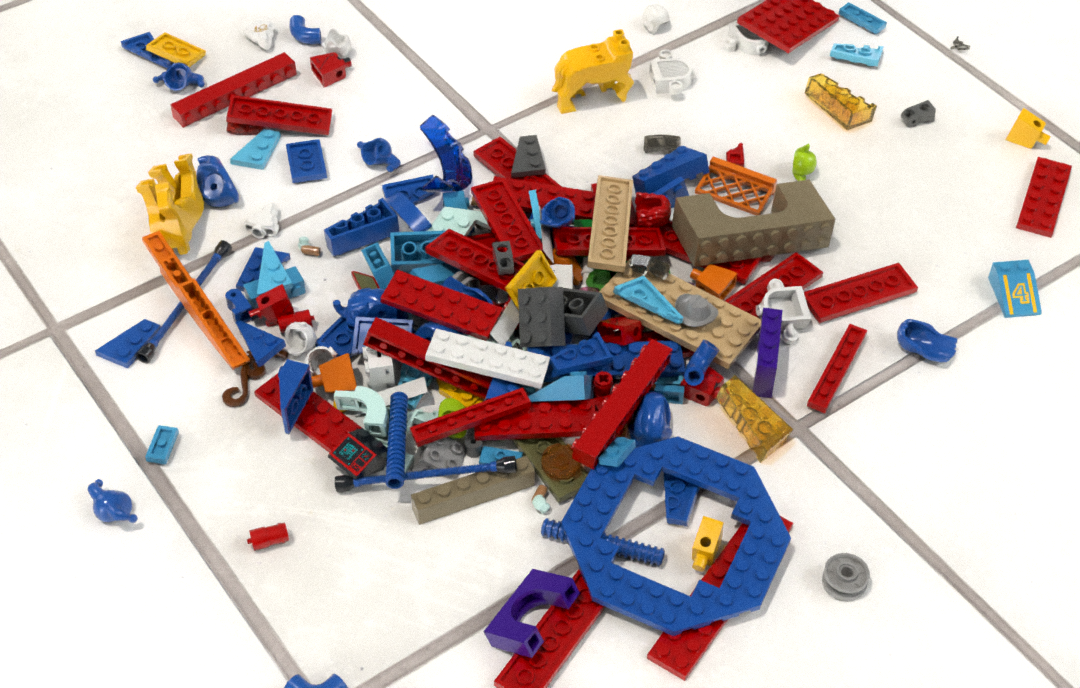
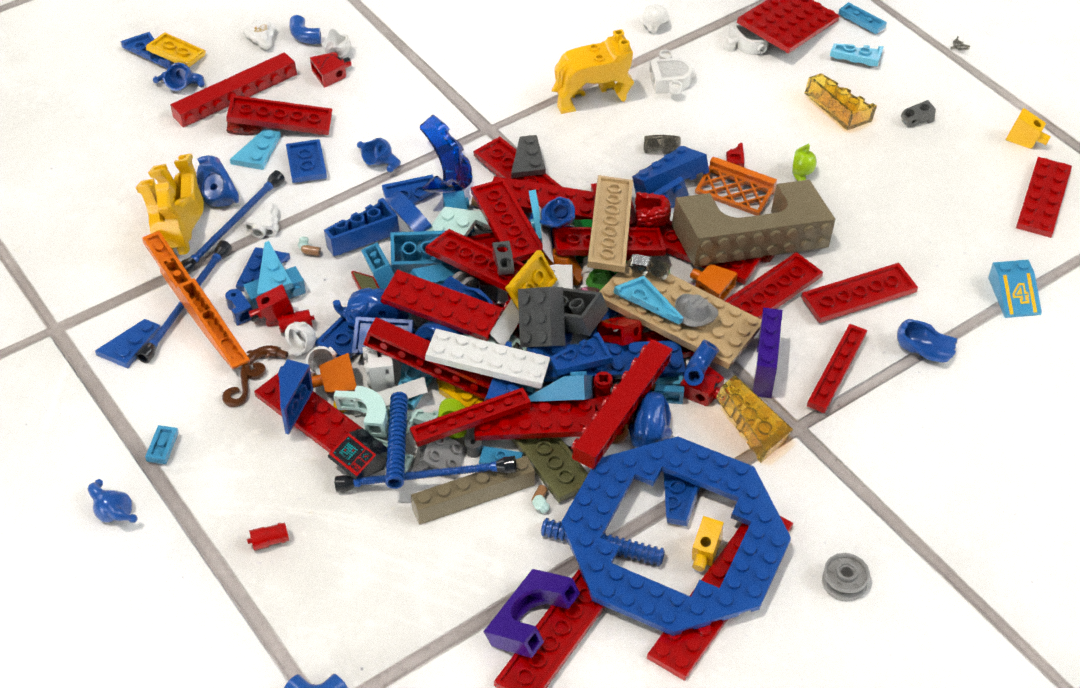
blue wing [236,320,286,367] -> none
clear orange tile [541,443,582,480] -> none
dark azure plate [599,437,636,467] -> none
white piece [756,279,811,344] -> none
none -> blue hose [181,170,285,274]

